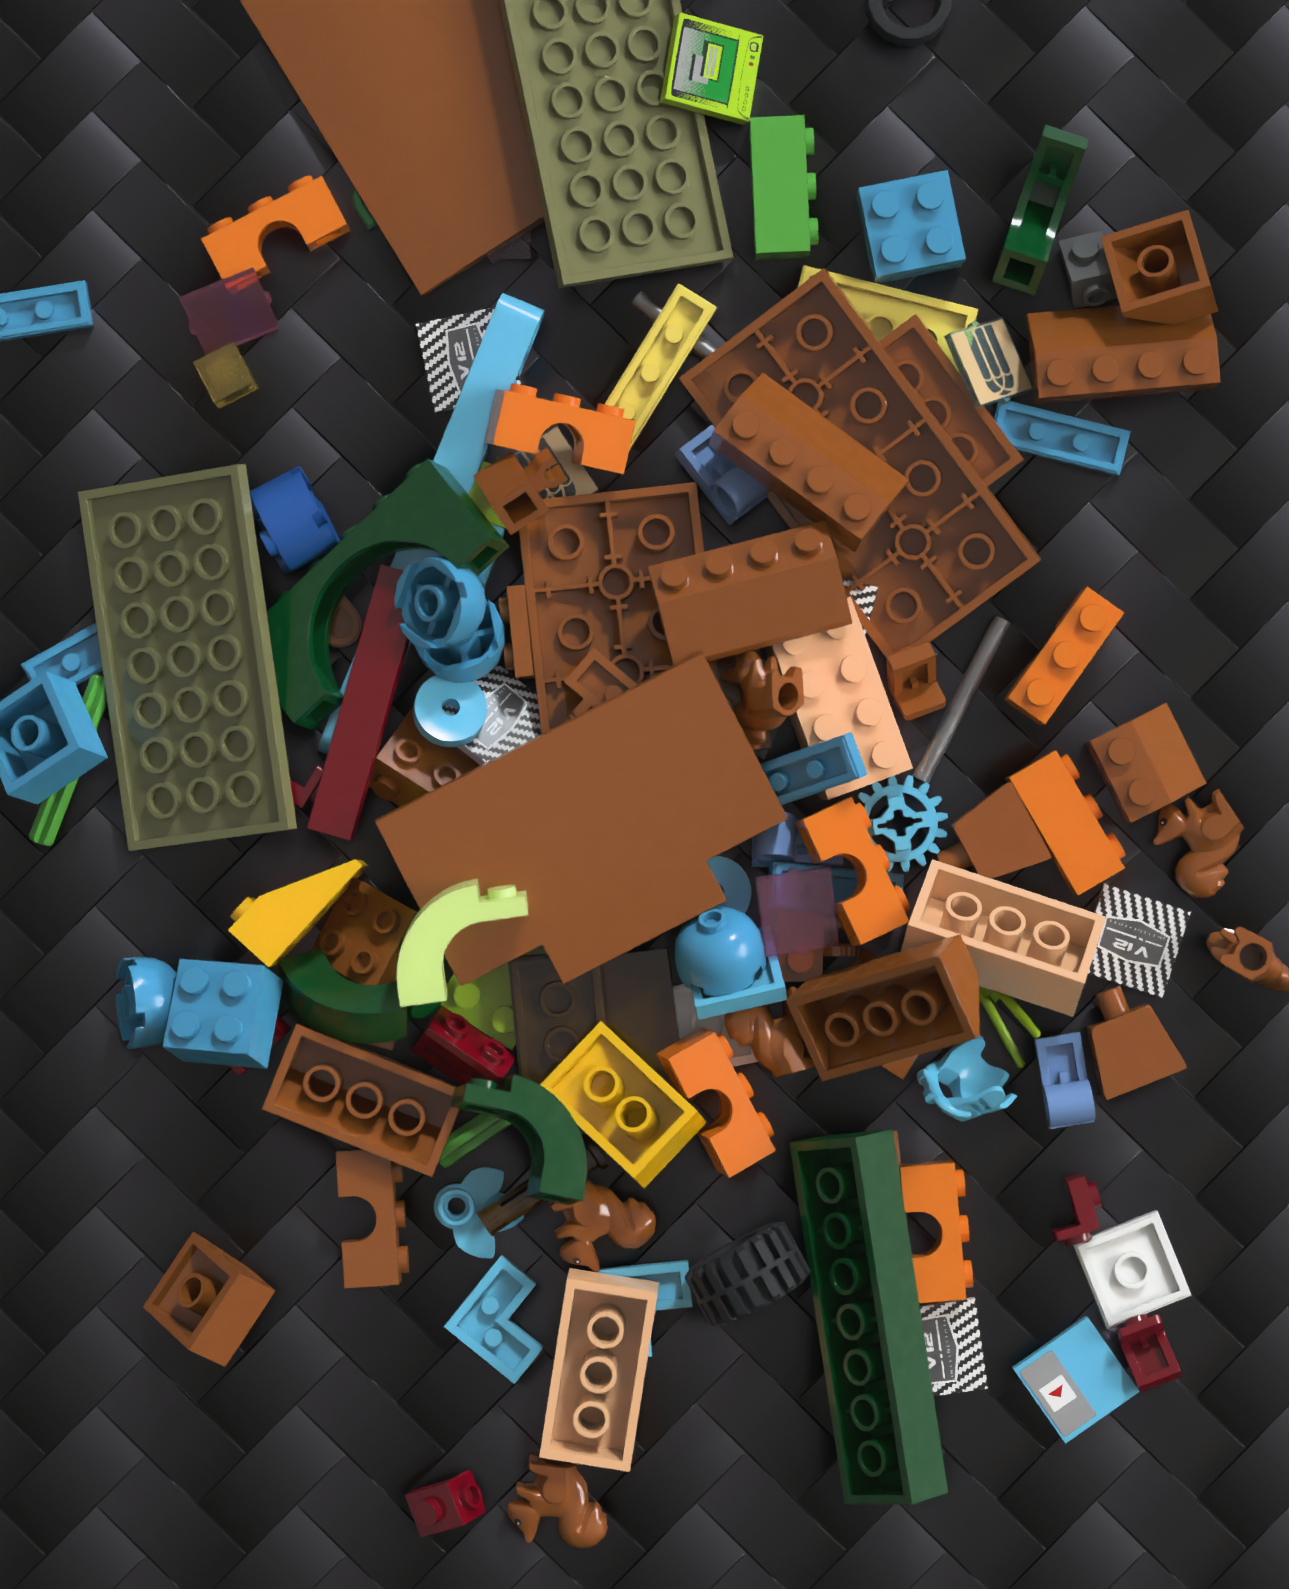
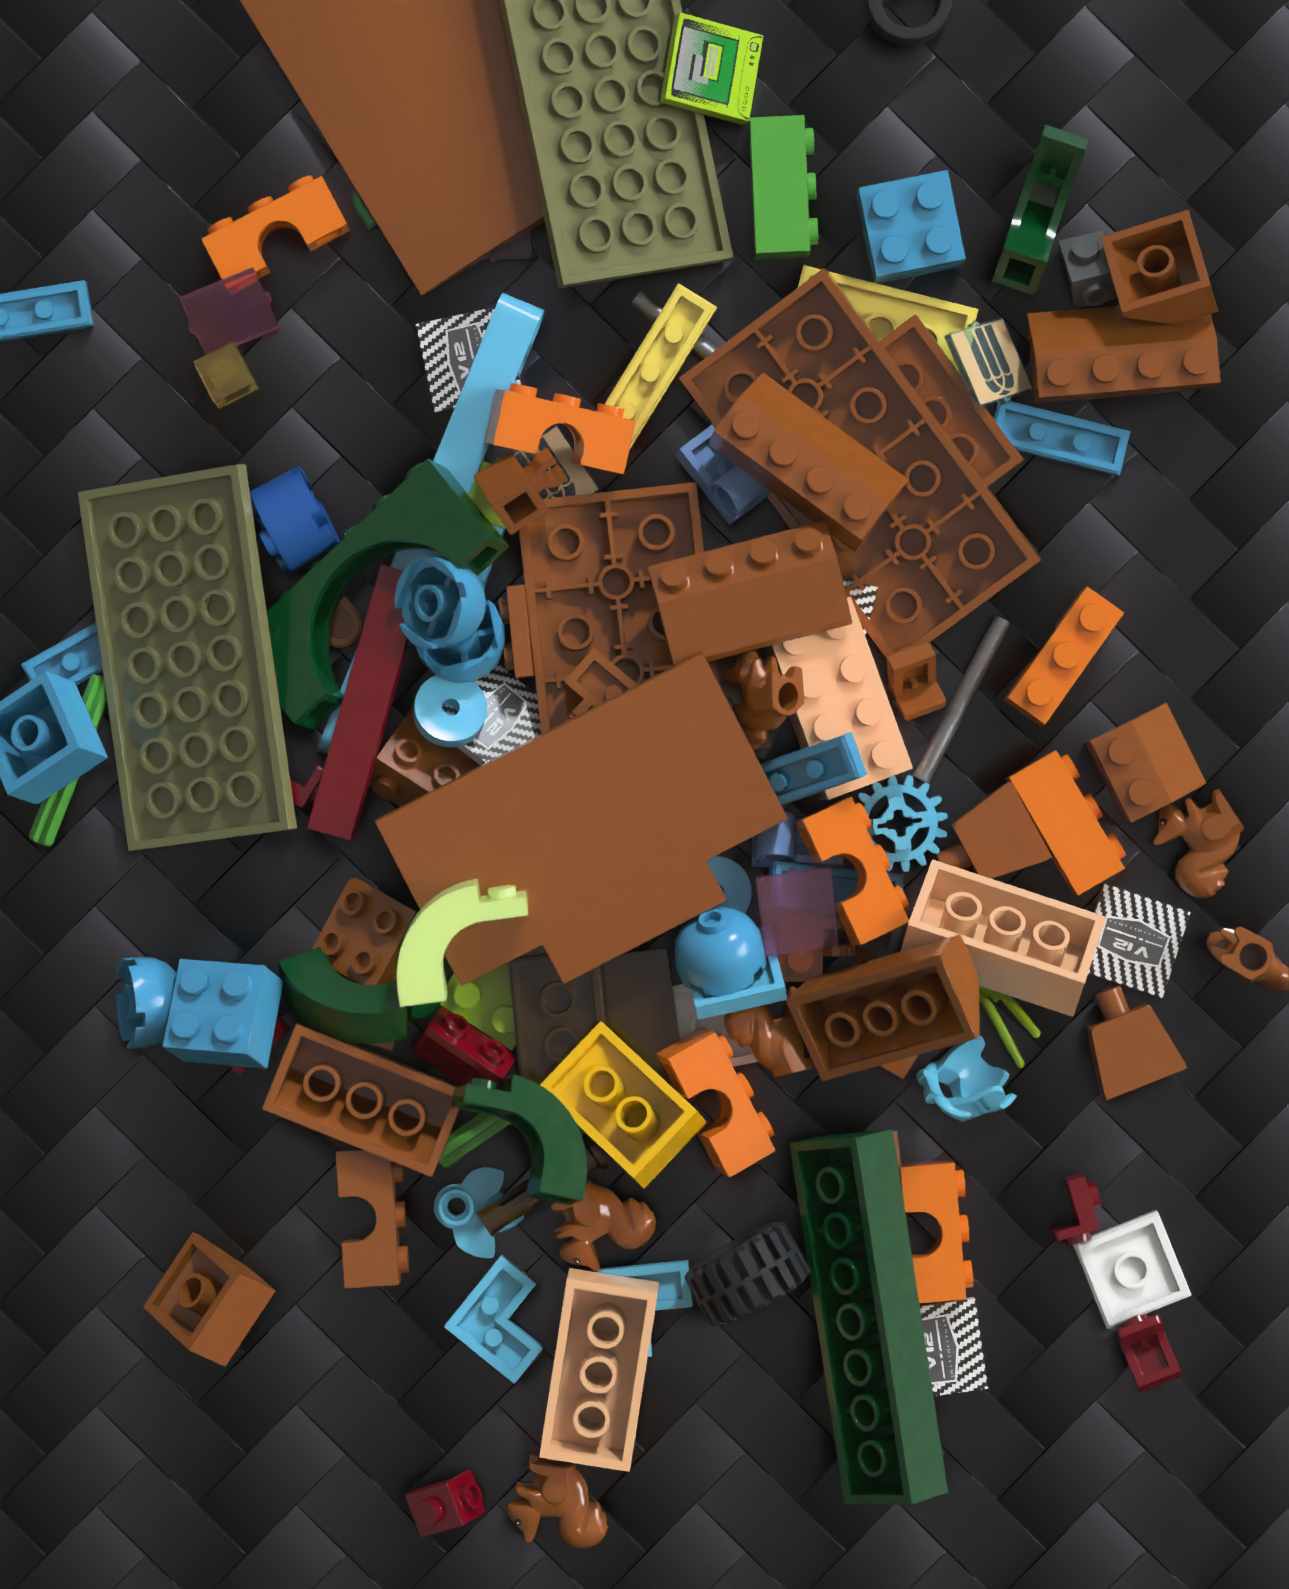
yellow slope [228,859,369,967] -> none
medium azure tile [1012,1316,1139,1444] -> none
medium blue plate [1034,1032,1095,1129] -> none

